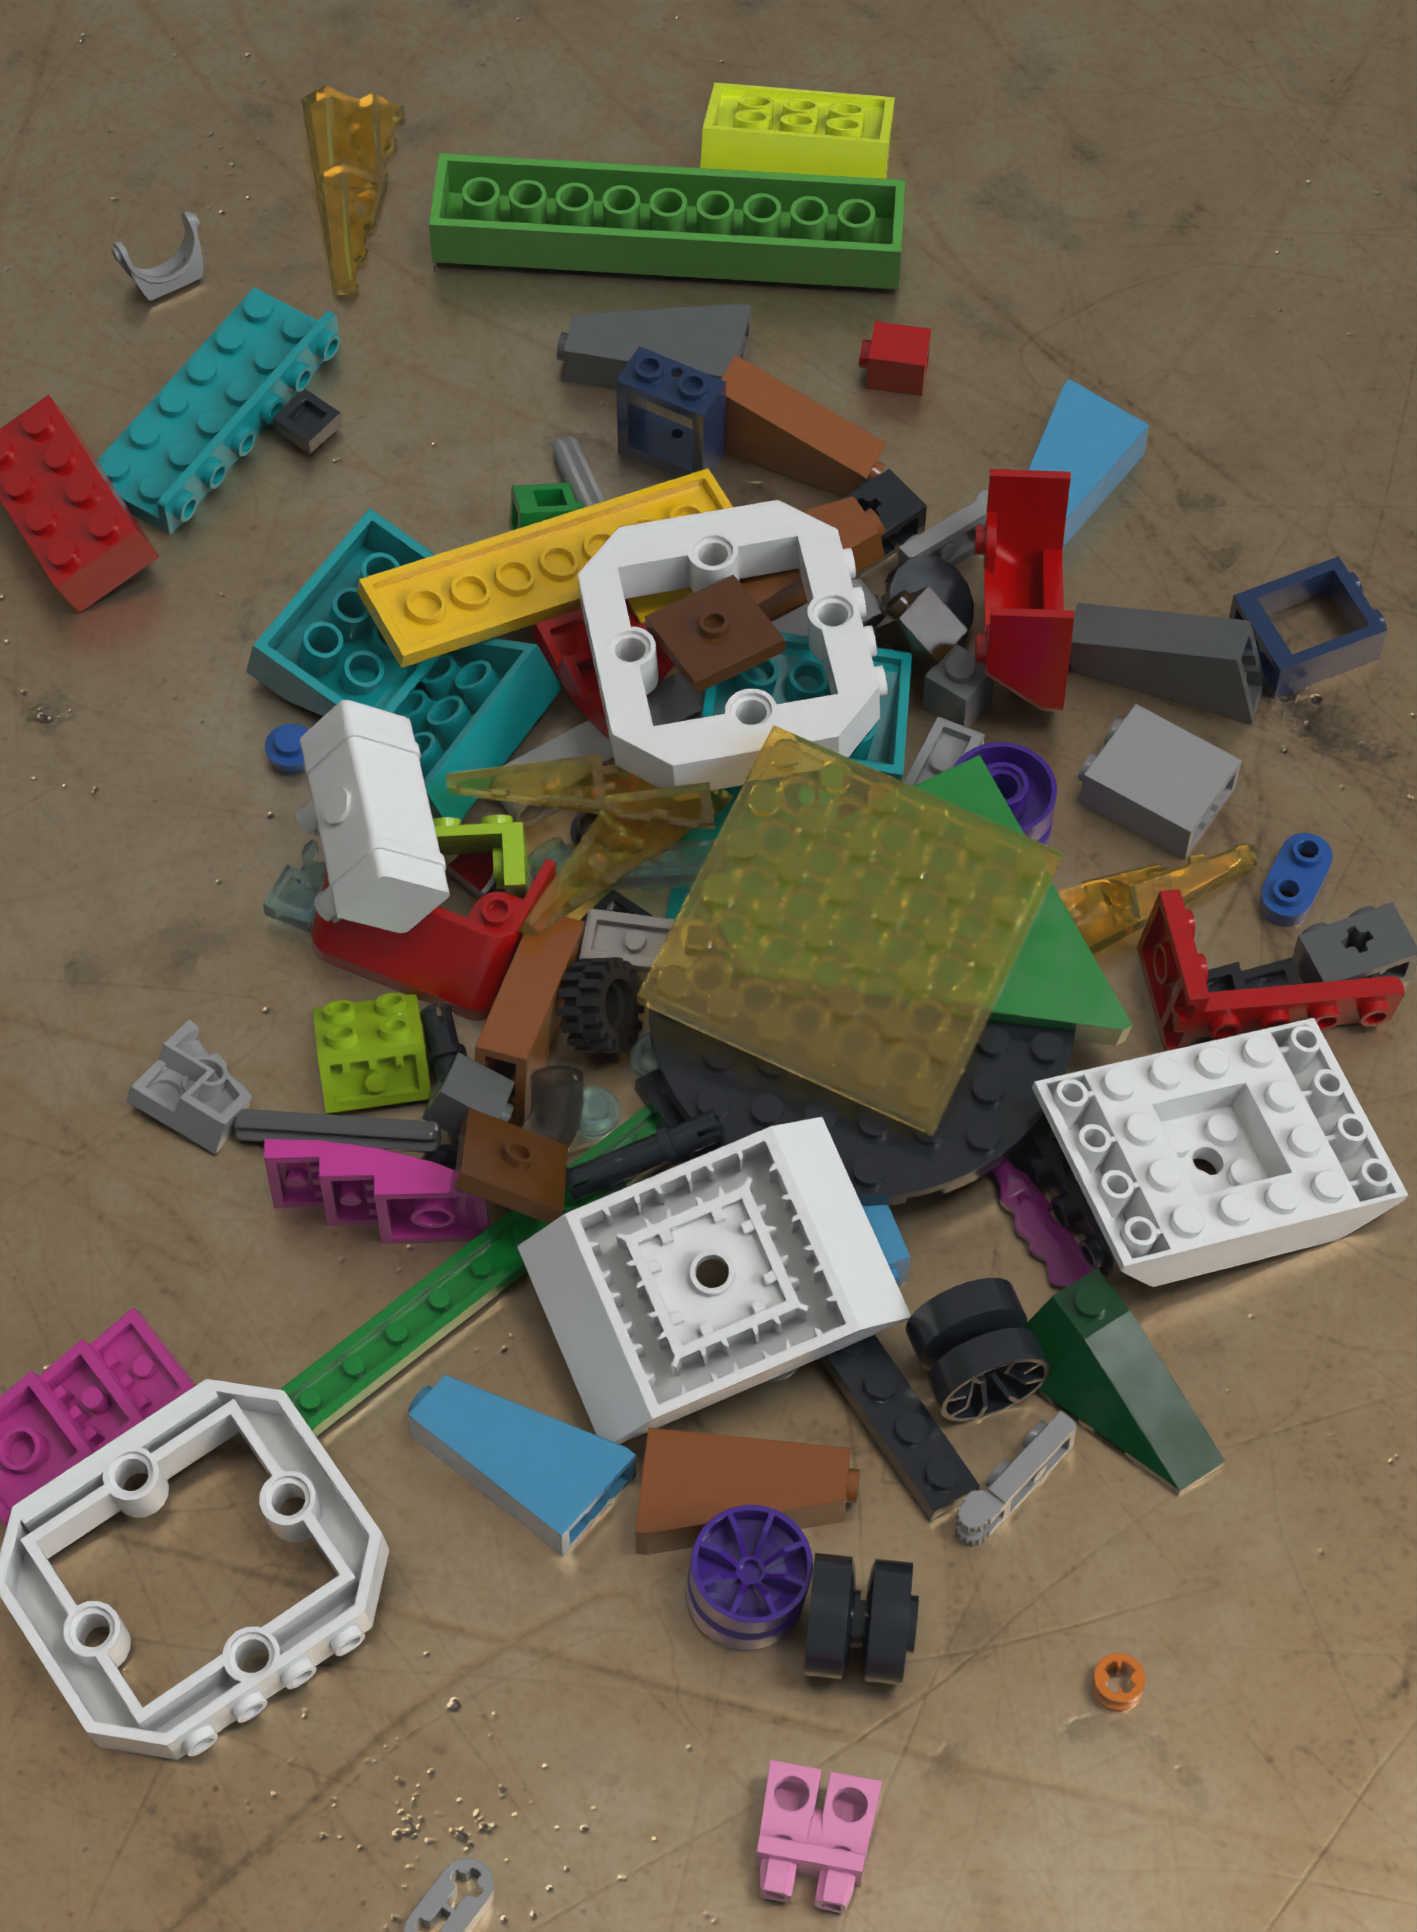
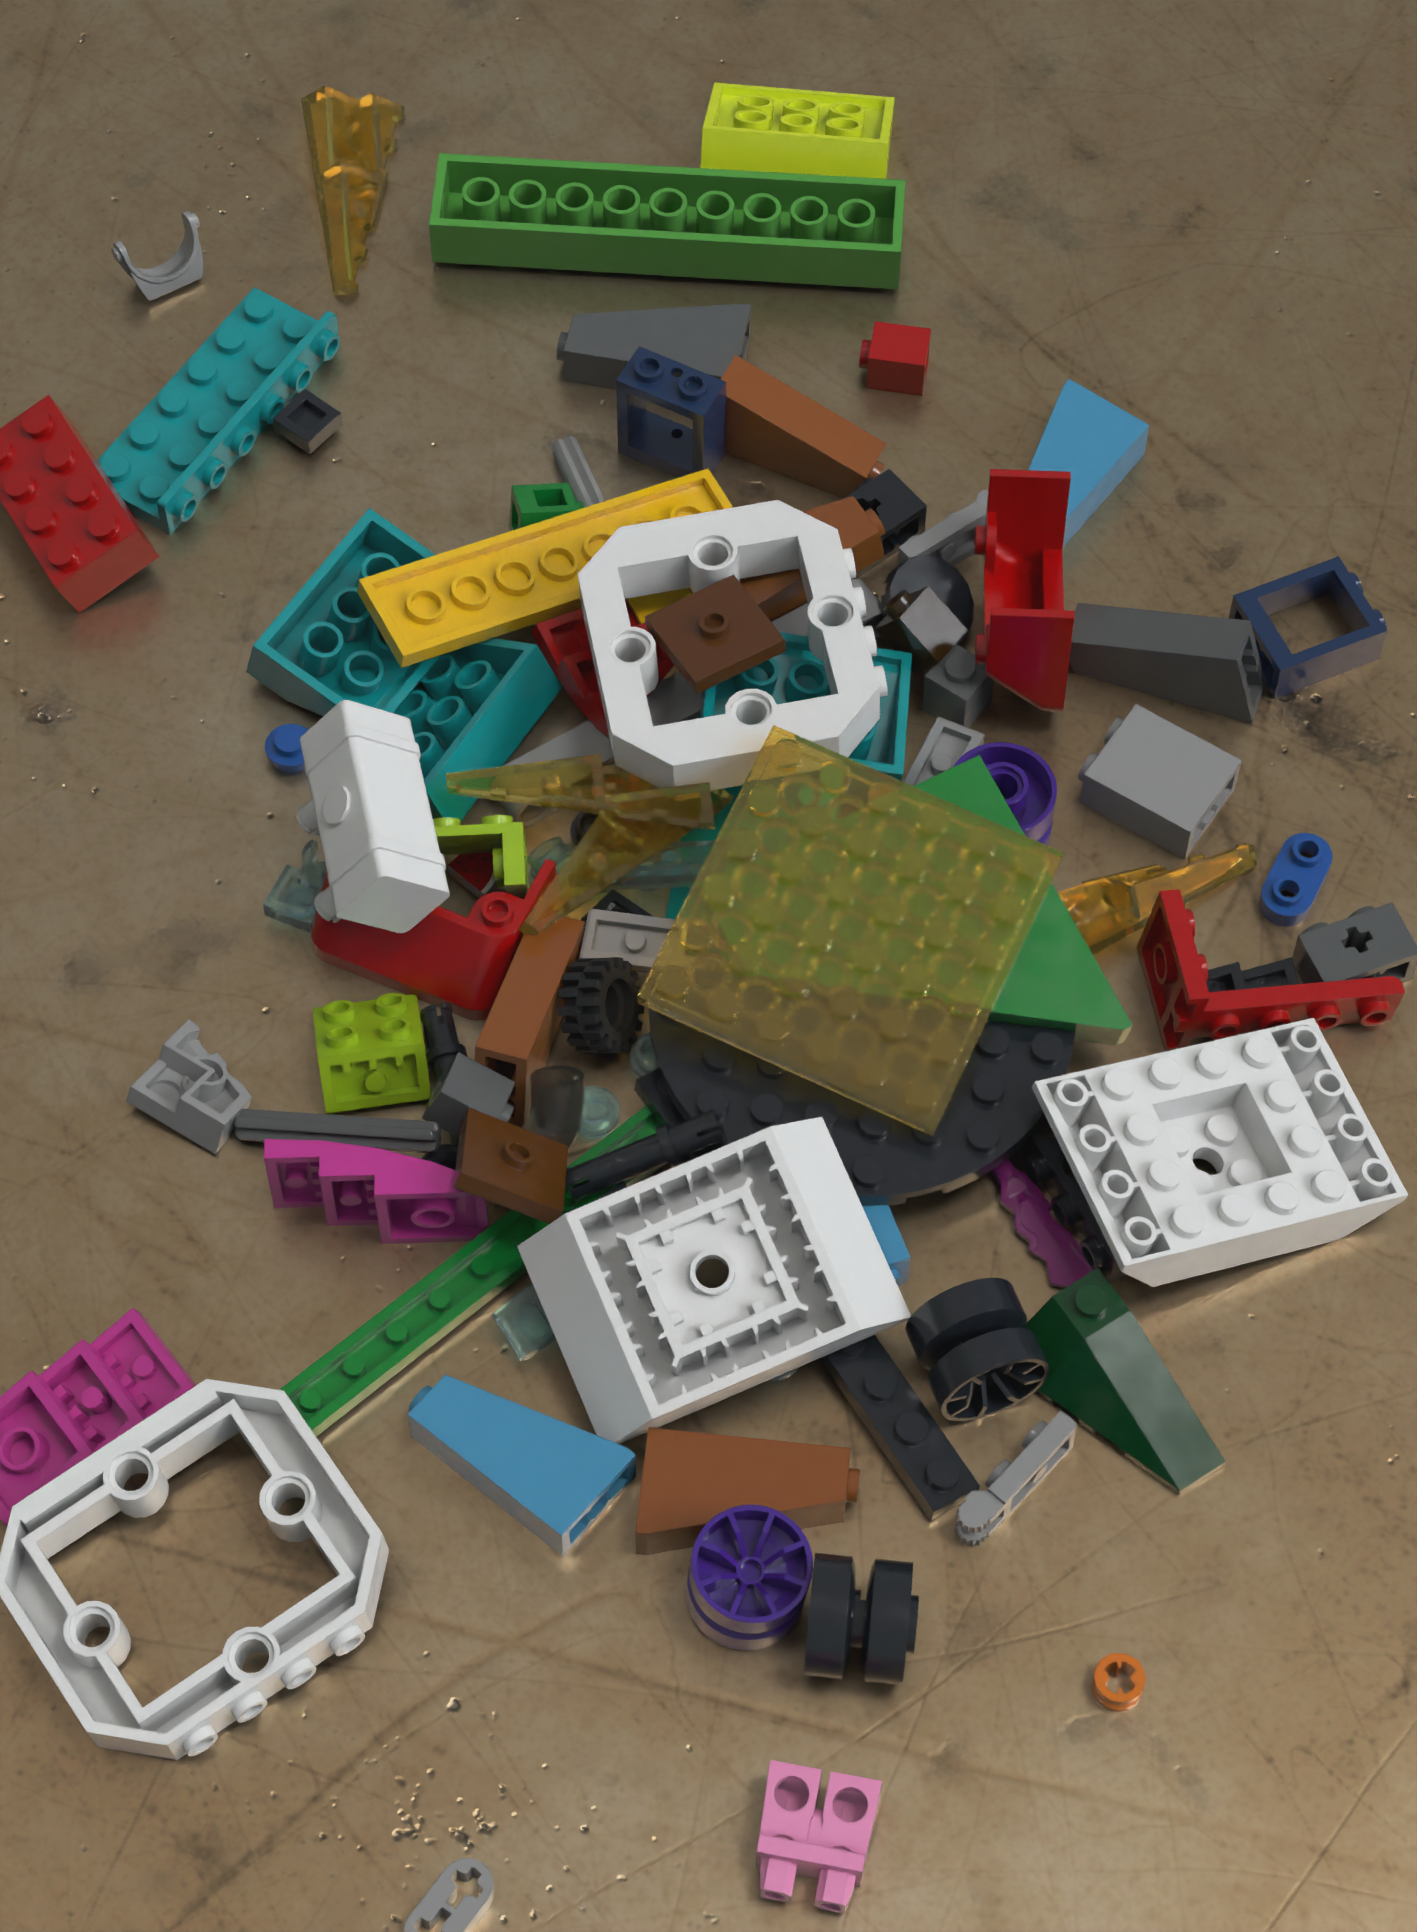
none -> clear light blue plate [491,1283,556,1360]

